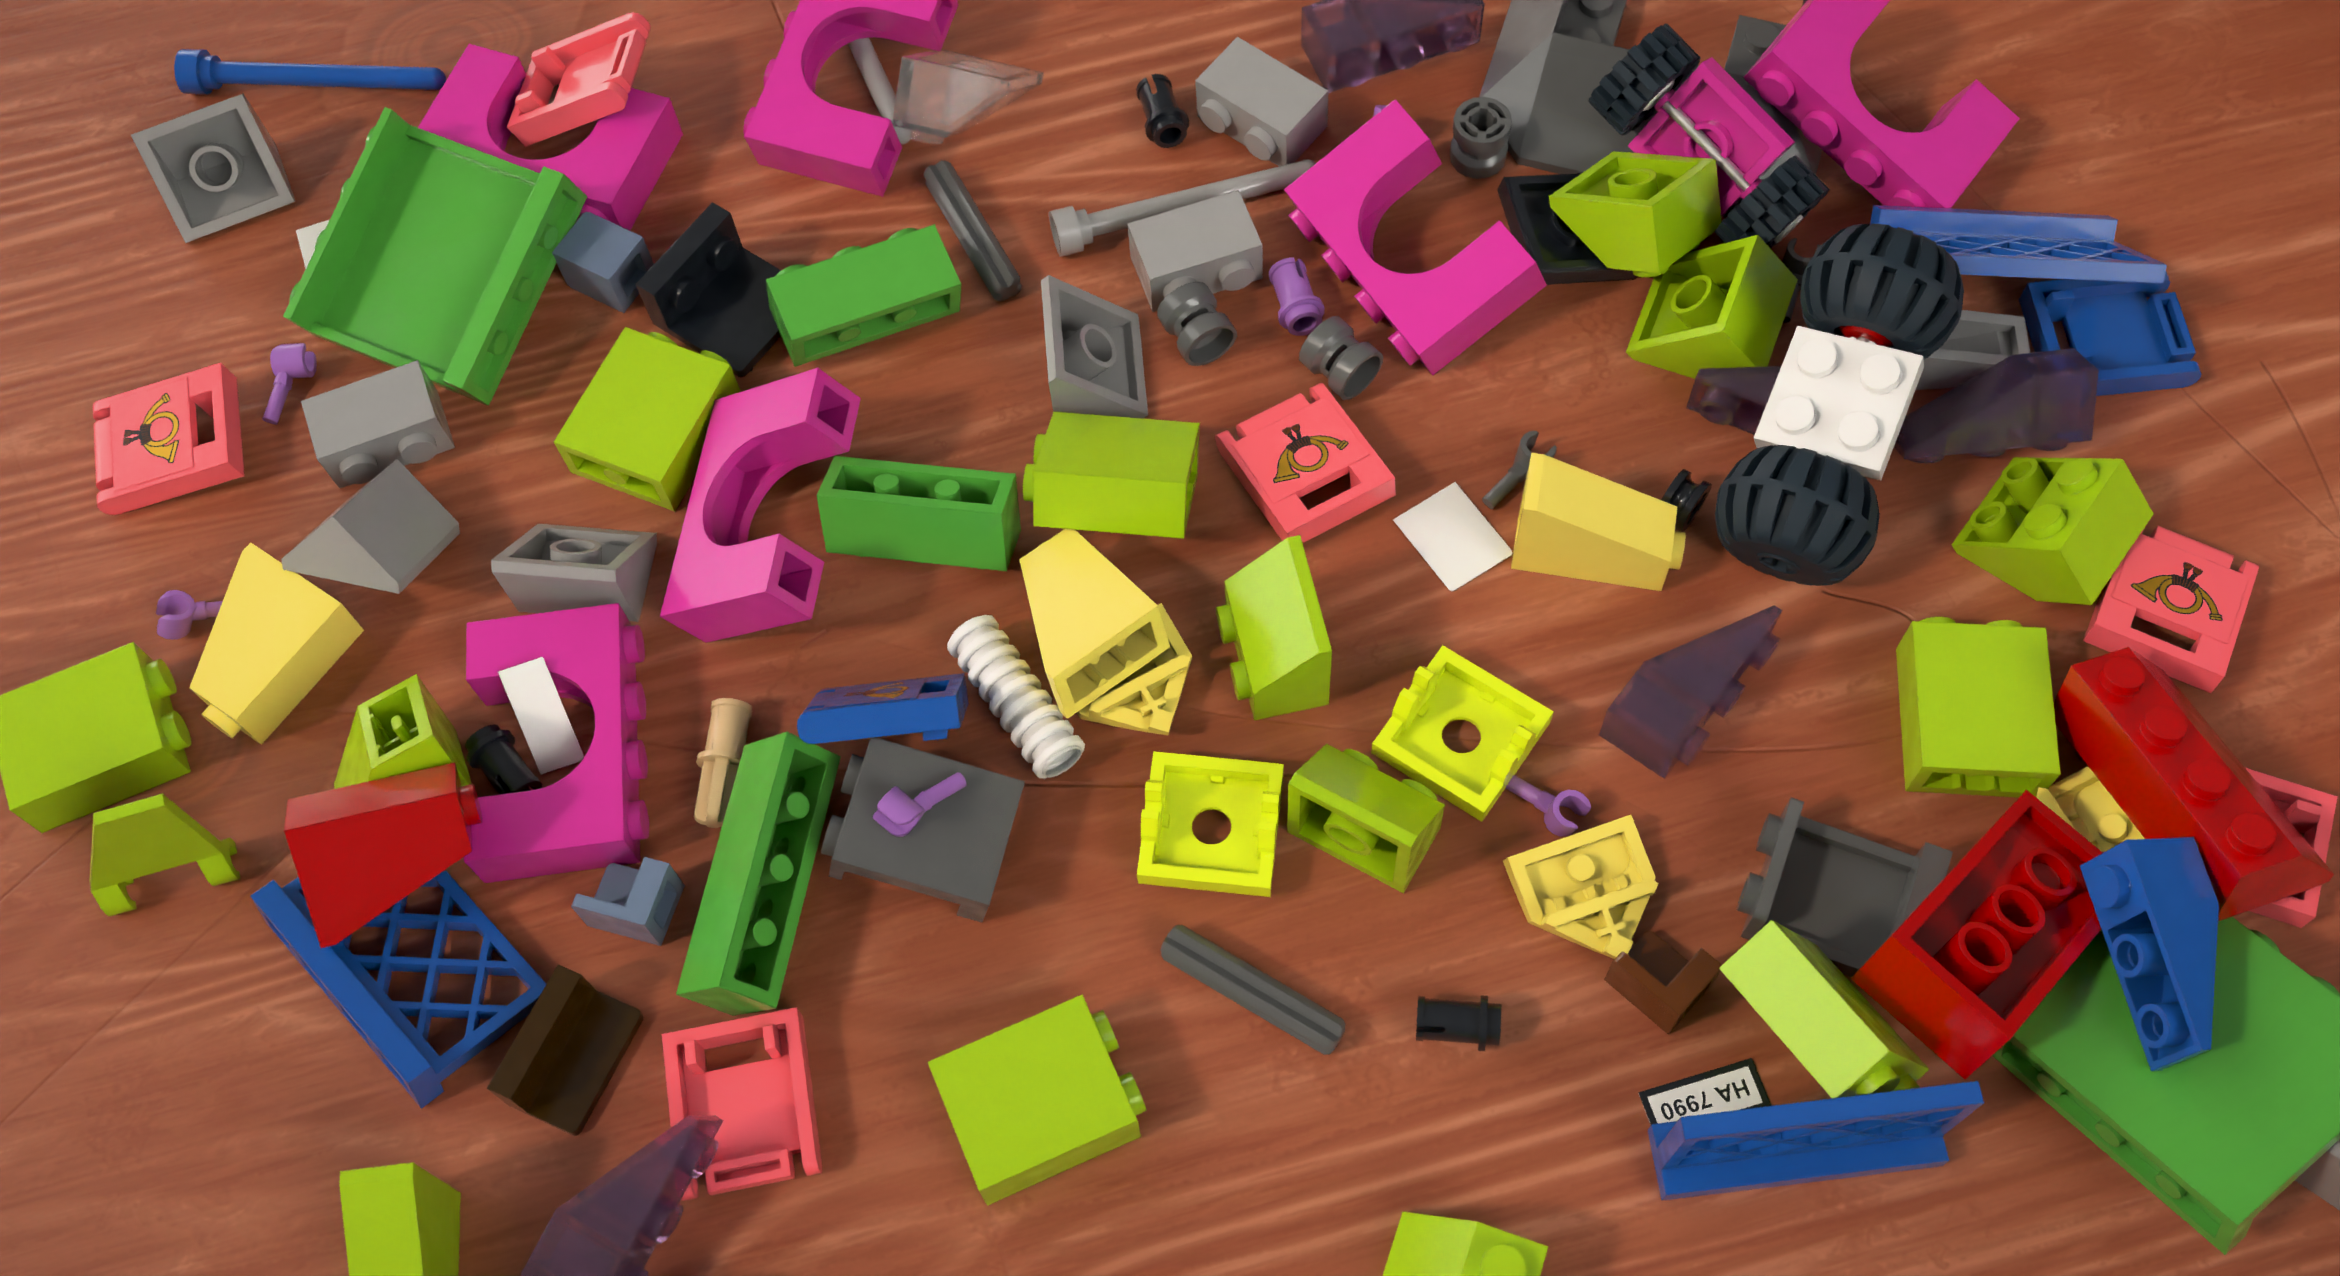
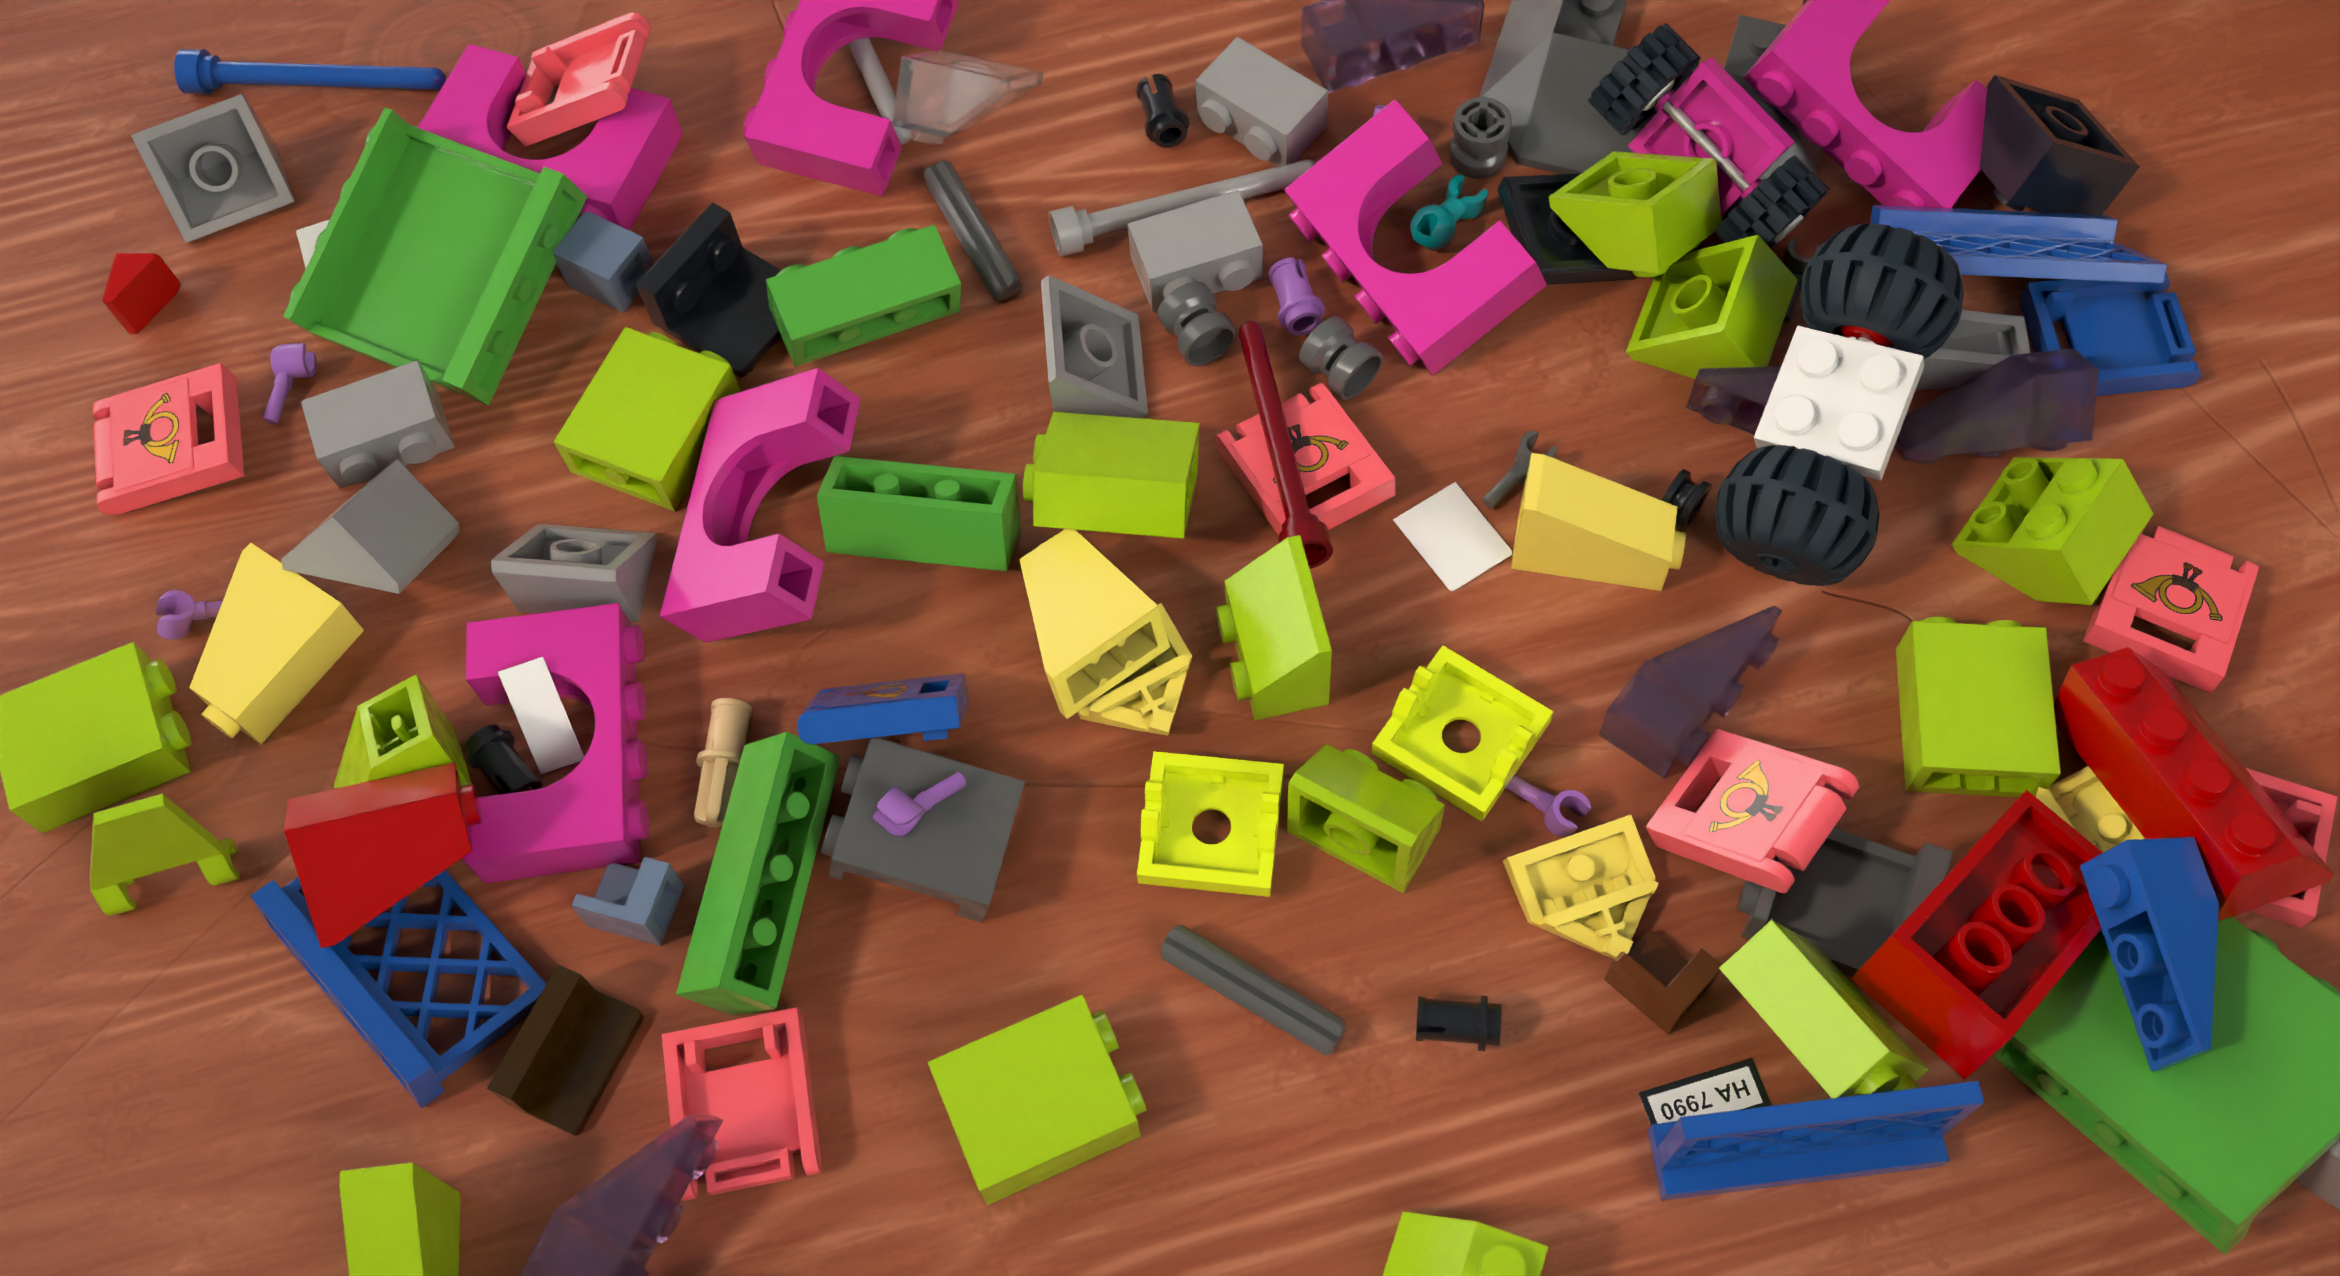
white piece [947,615,1085,778] -> none
none -> red slope [102,253,181,334]
none -> dark red piece [1238,321,1333,569]
none -> teal arm [1410,175,1488,251]
none -> coral container [1646,729,1859,893]
none -> black slope [1980,75,2140,215]

